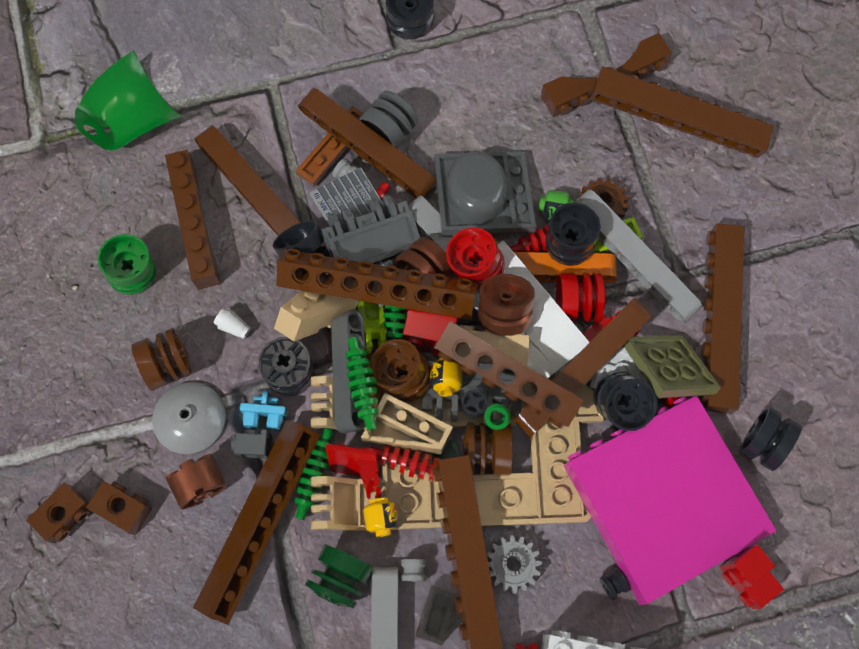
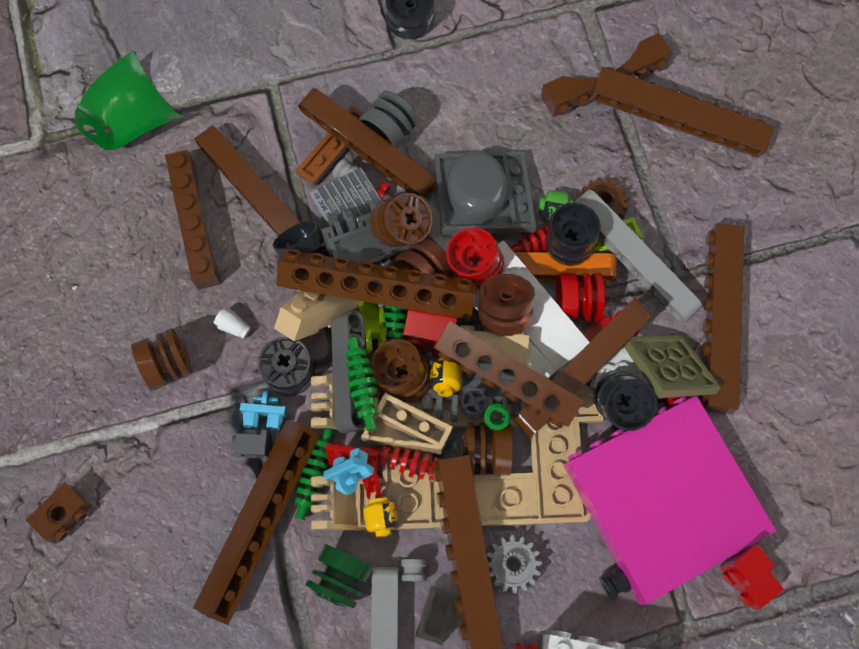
reddish brown brick [86,481,152,535] -> none
green wheel [97,234,157,295] -> none
light grey dish [152,382,226,455] -> none
copper brick [165,454,227,510] -> none
black wheel [740,406,802,472] -> none
none -> medium azure hips [323,448,374,495]
none -> reddish brown wheel [370,193,433,247]

